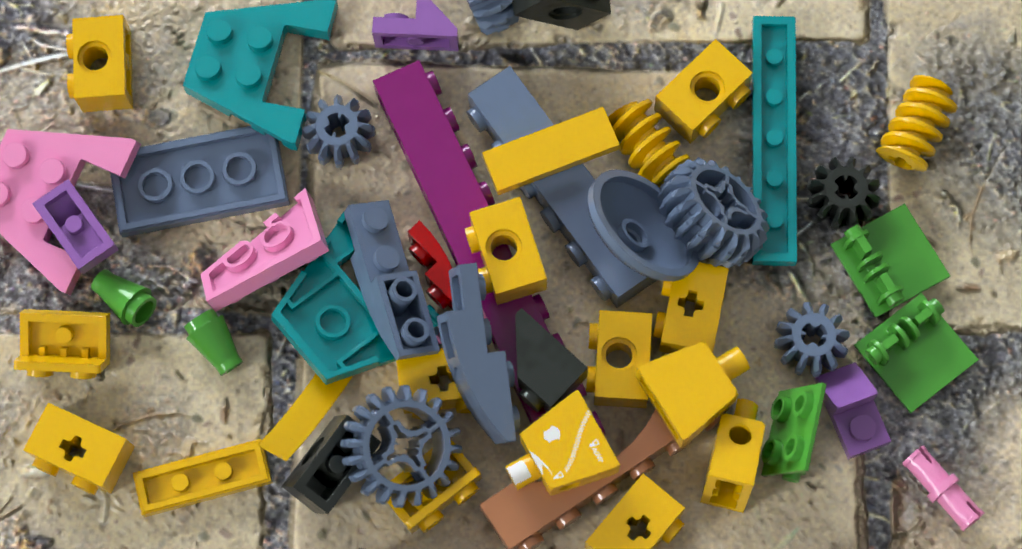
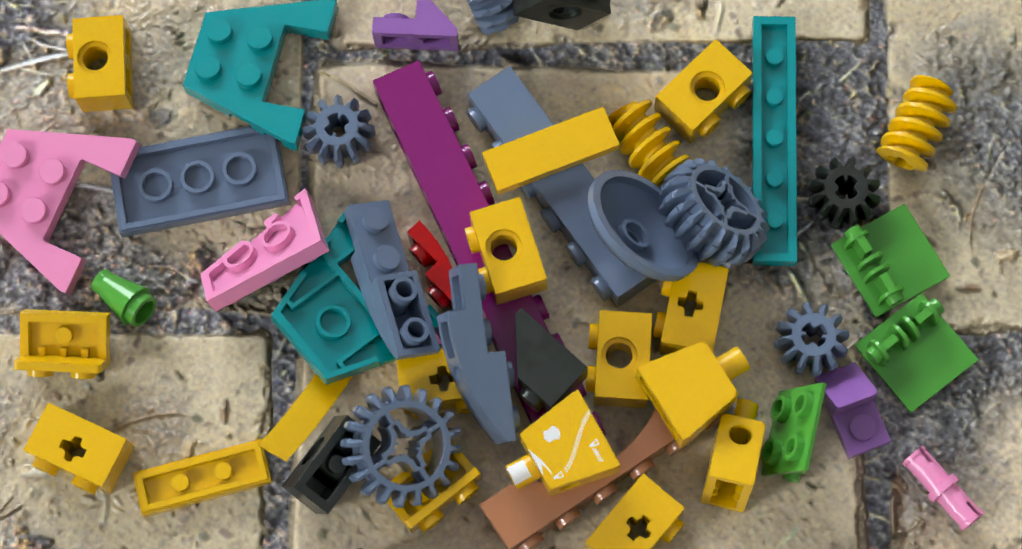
medium lavender slope [32,179,119,274] -> none
bright green cone [184,309,243,376] -> none

